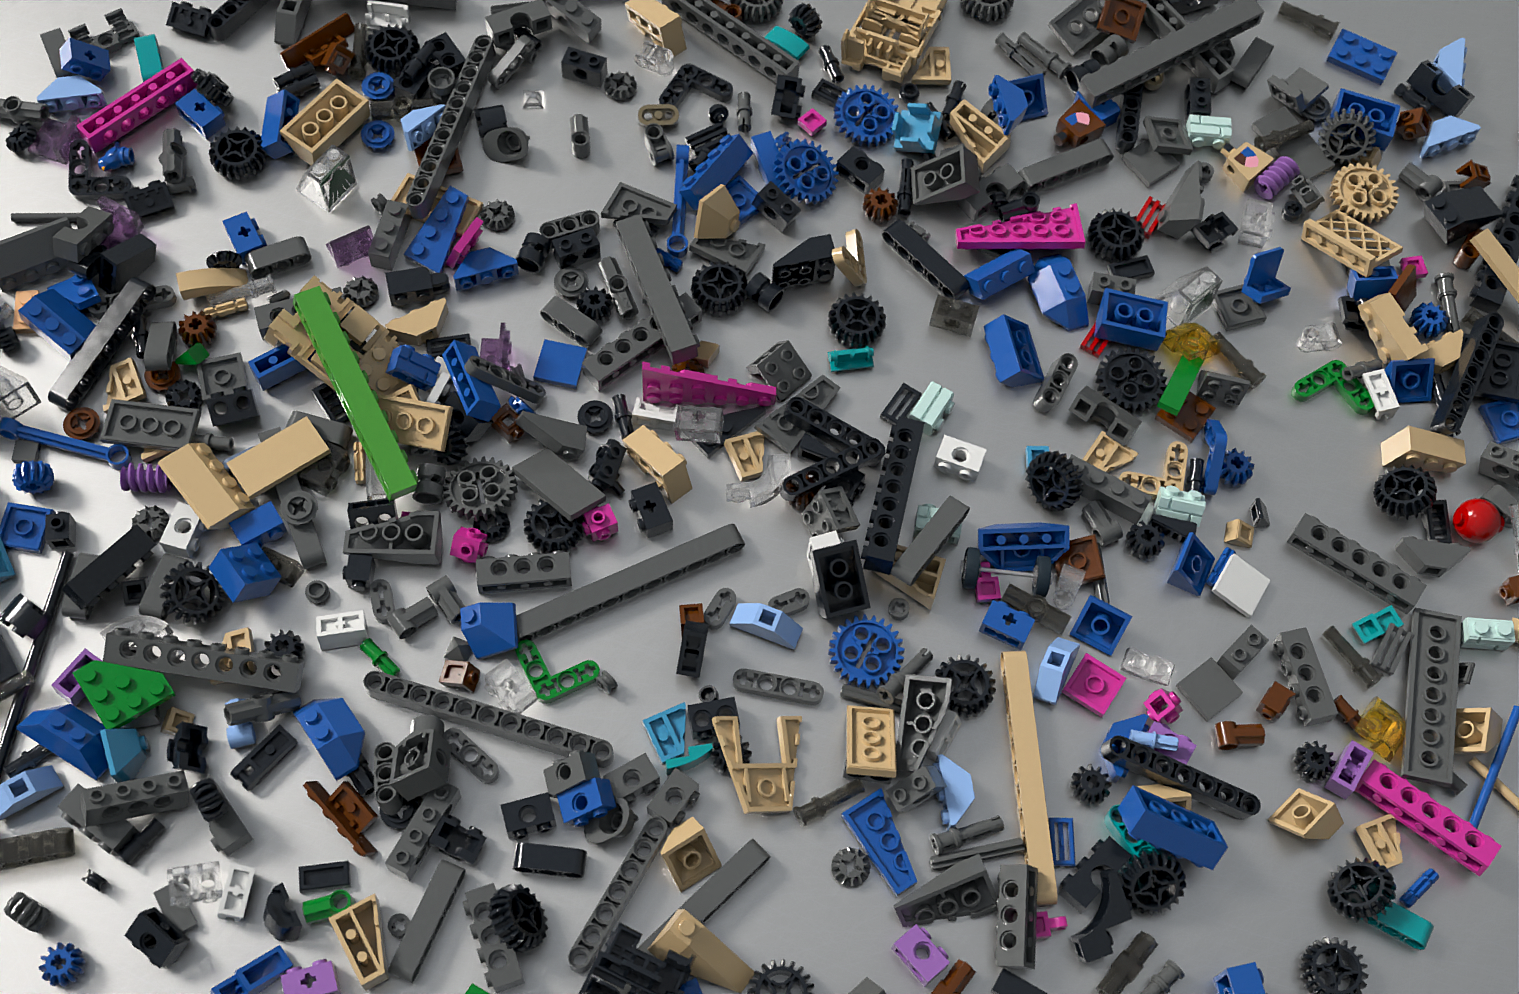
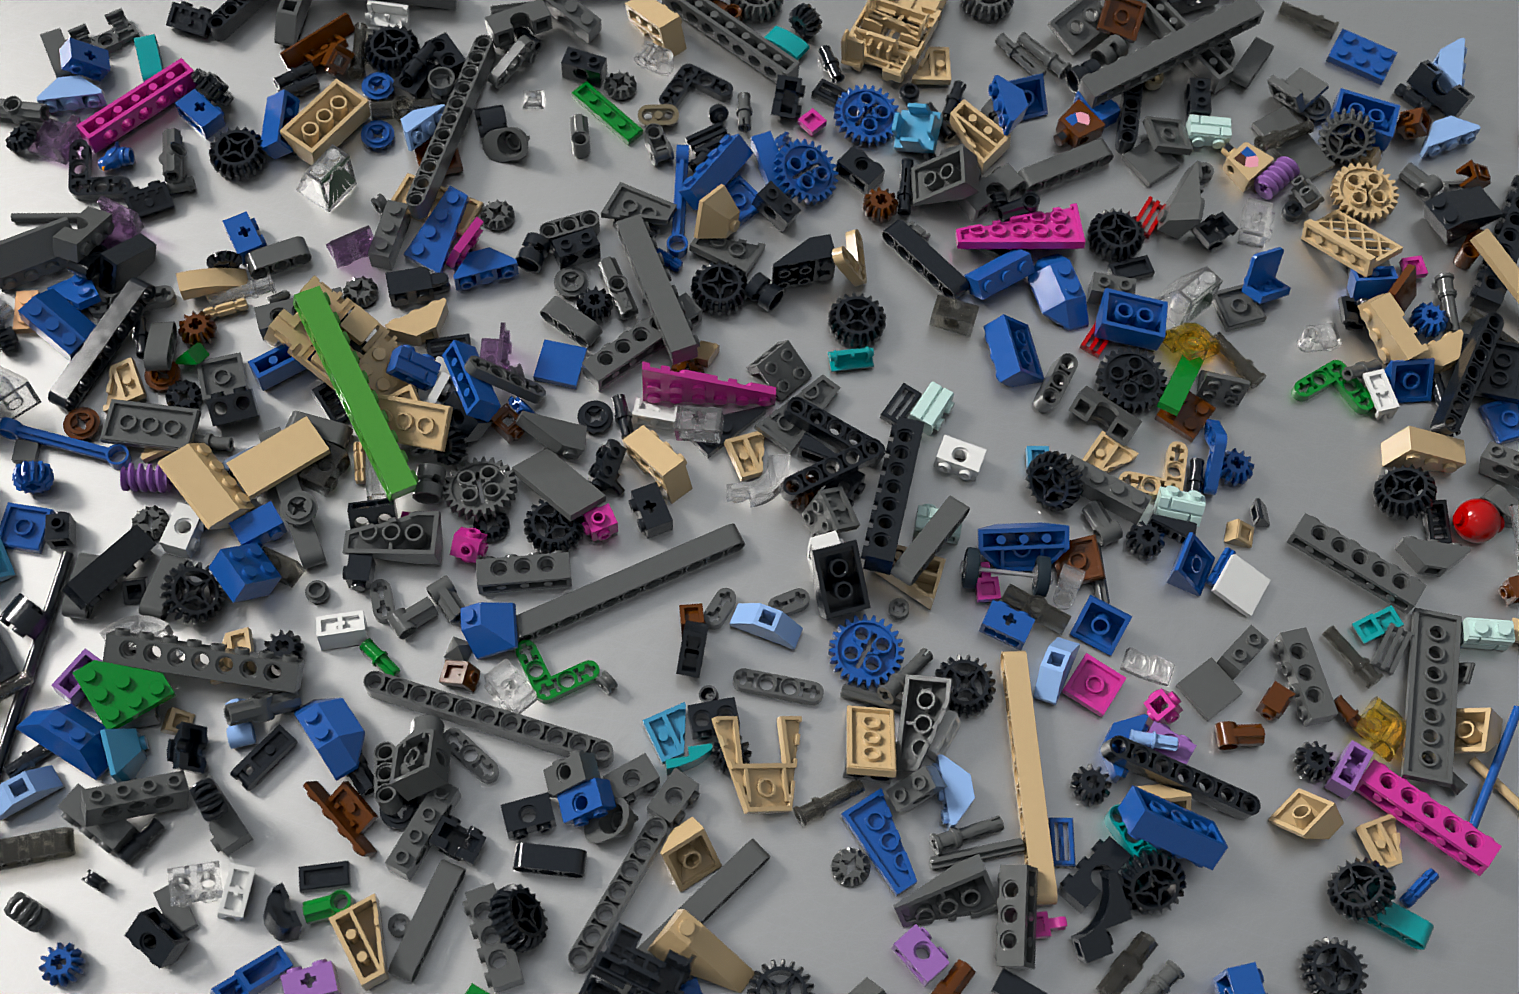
none -> green tile [571,81,643,146]

